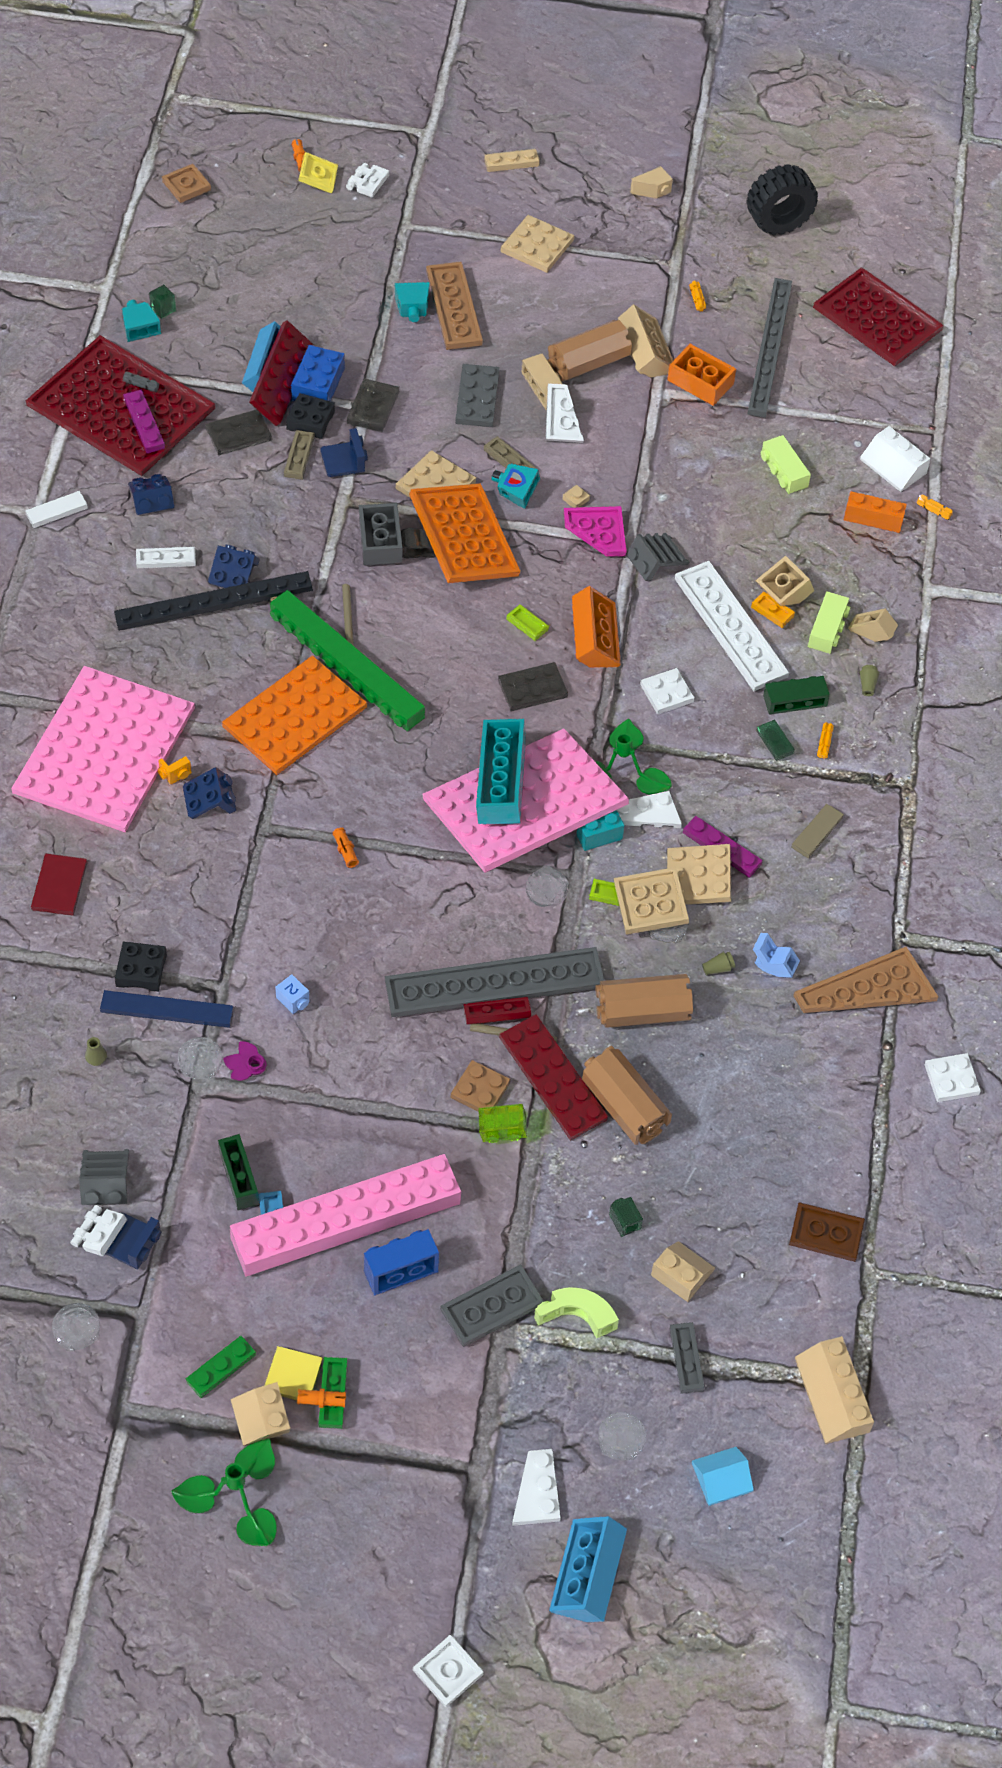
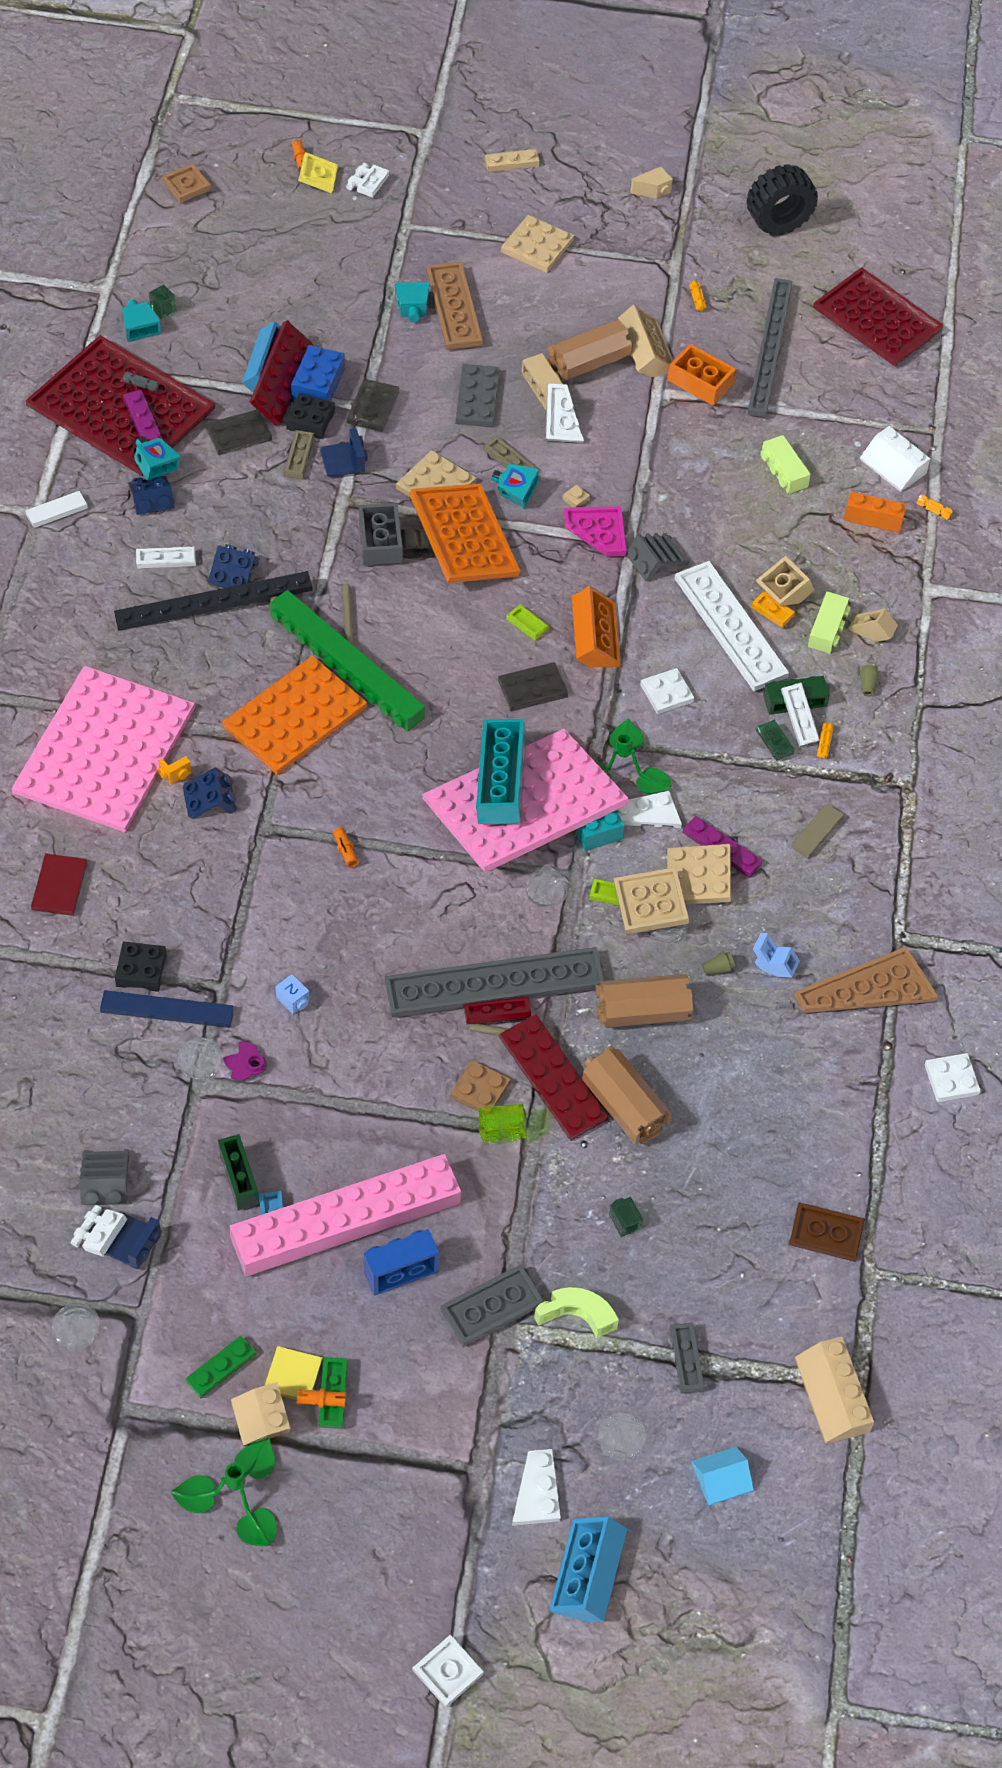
olive cone [85,1037,107,1066] -> none
tan slope [651,1241,715,1302] -> none
none -> teal torso [135,436,181,481]
none -> white tile [781,683,820,747]

